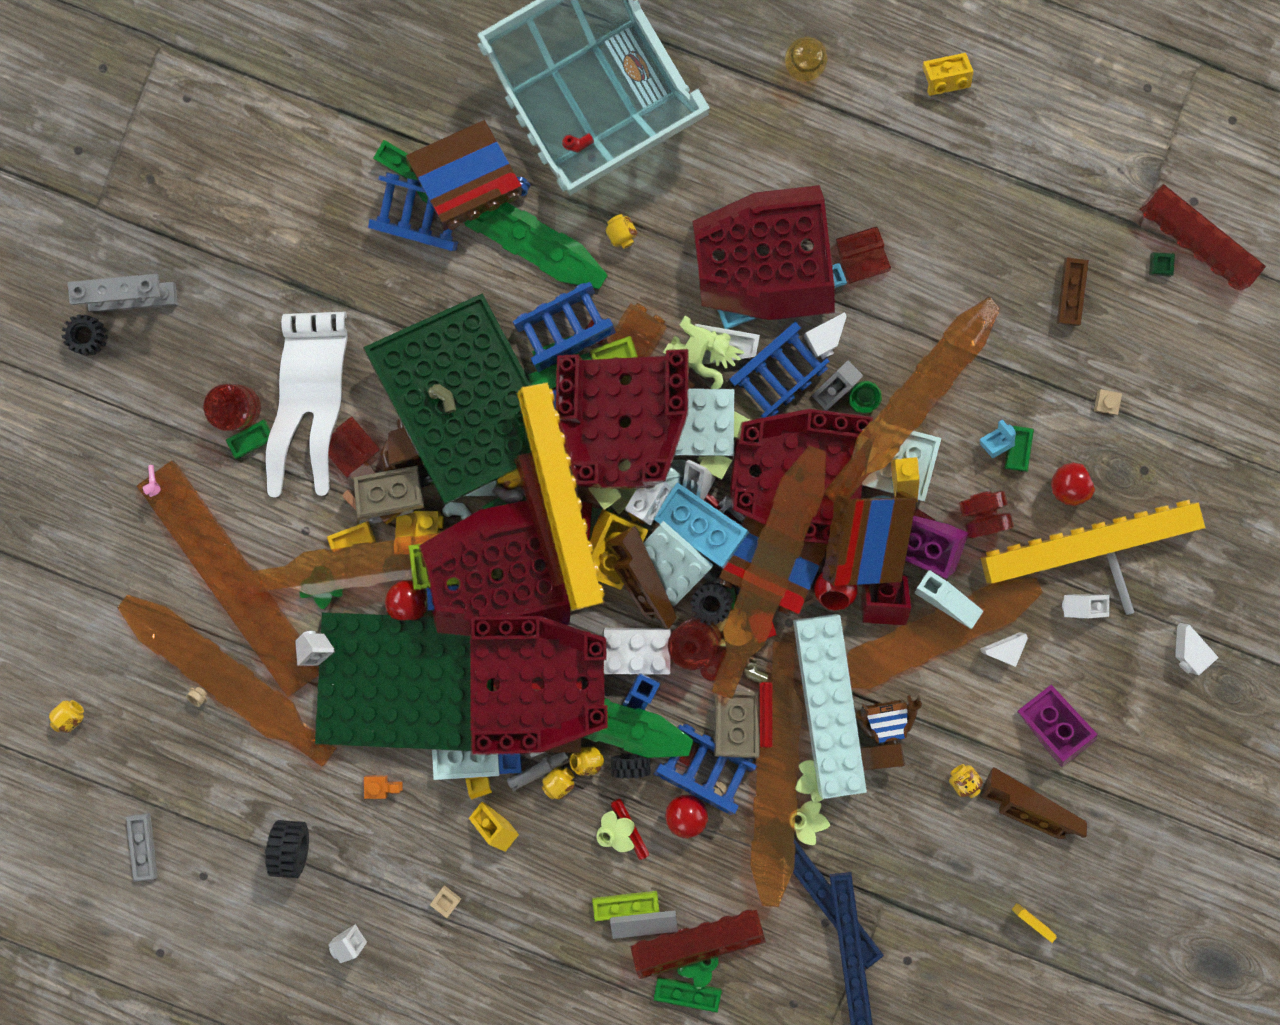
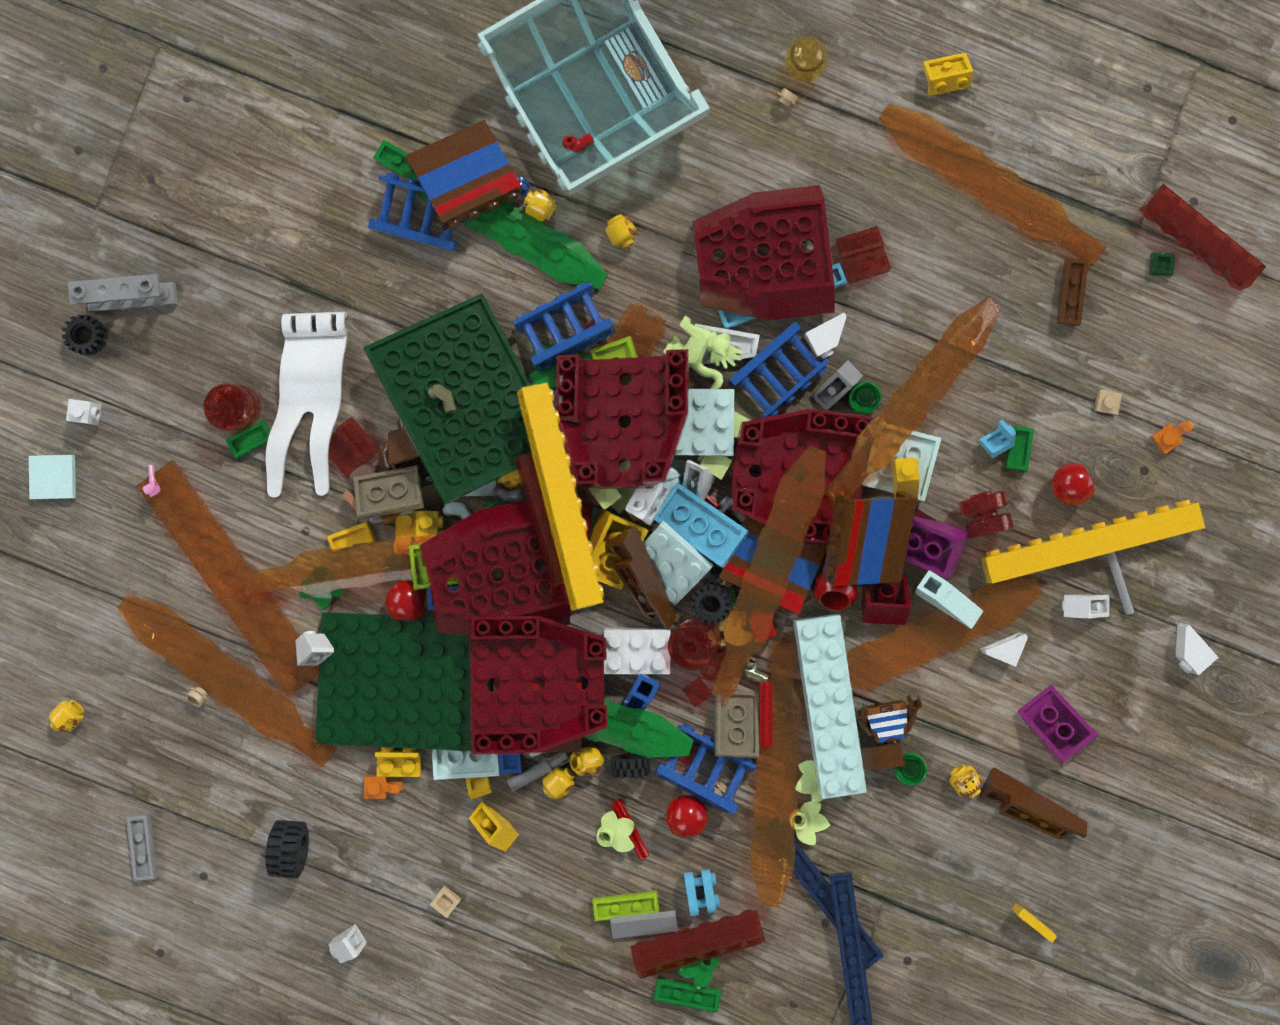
none -> light aqua tile [29,455,76,499]
none -> white brick [66,399,101,426]
none -> yellow bracket [375,747,422,777]
none -> yellow head [523,188,557,222]
none -> clear red tile [682,676,713,707]
none -> medium azure brick [684,869,720,917]
none -> tan plate [778,88,798,108]
none -> clear orange plate [879,104,1106,266]
none -> green hair [894,752,928,786]
none -> orange plate [1150,420,1194,454]

